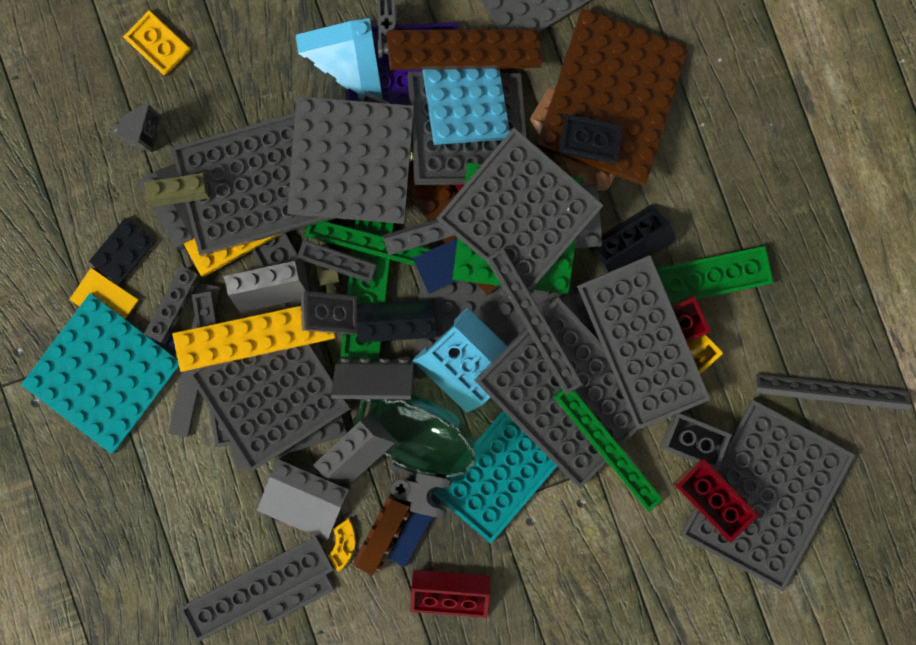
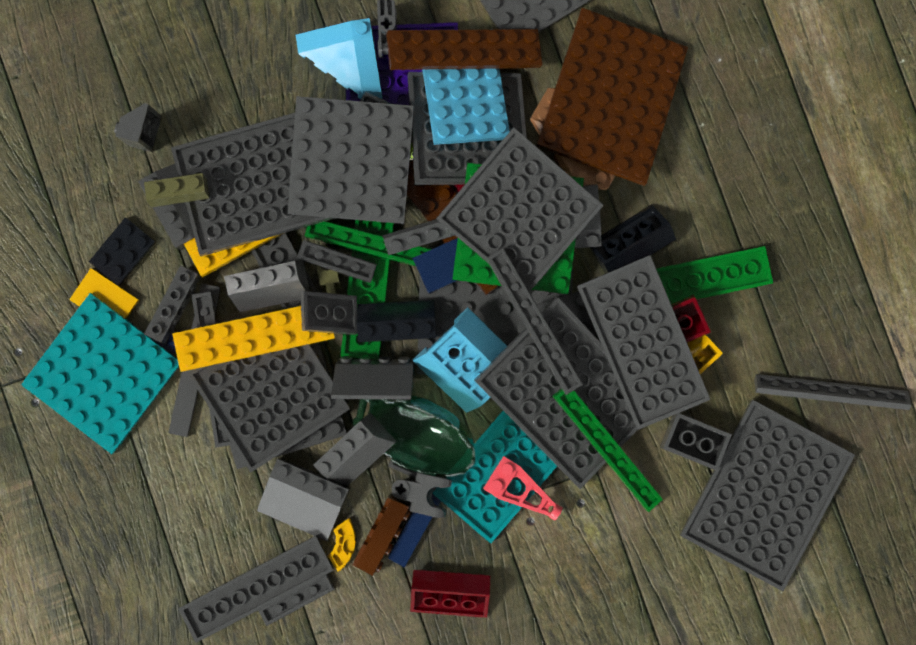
yellow tile [123,10,191,77] -> none
black plate [558,114,622,165] -> none
dark red slope [672,459,759,543] -> none
none -> coral plate [483,456,563,521]

